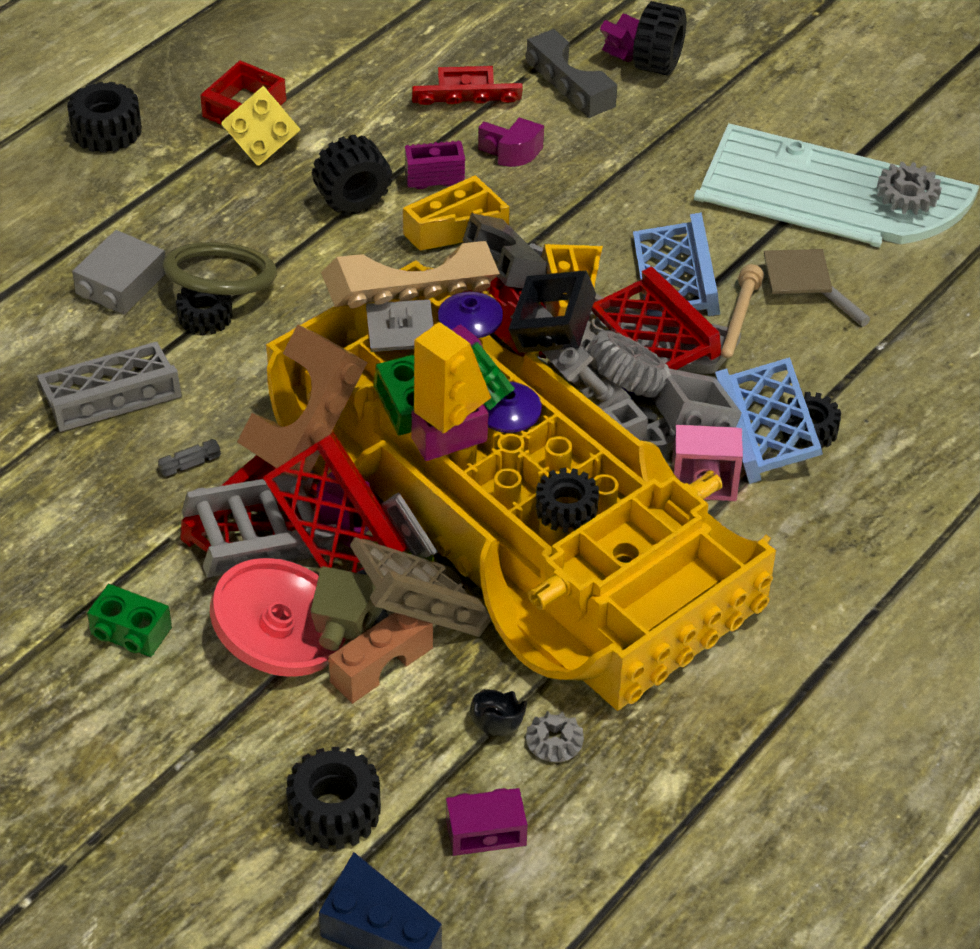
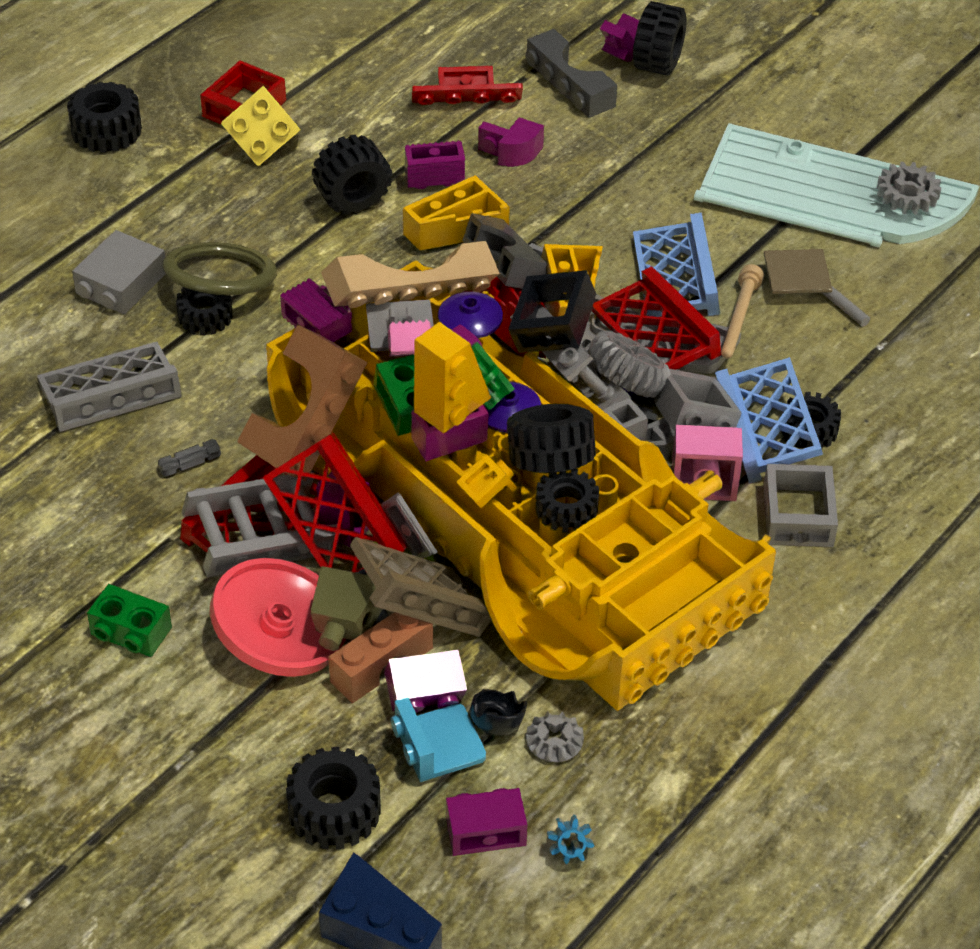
none -> magenta brick [280,278,353,342]
none -> brick [384,650,467,713]
none -> bright pink brick [387,319,433,357]
none -> medium azure bracket [390,697,486,782]
none -> yellow bracket [456,454,517,508]
none -> black tyre [507,404,596,473]
none -> dark azure gear [547,815,594,864]
none -> light grey window [763,464,838,547]

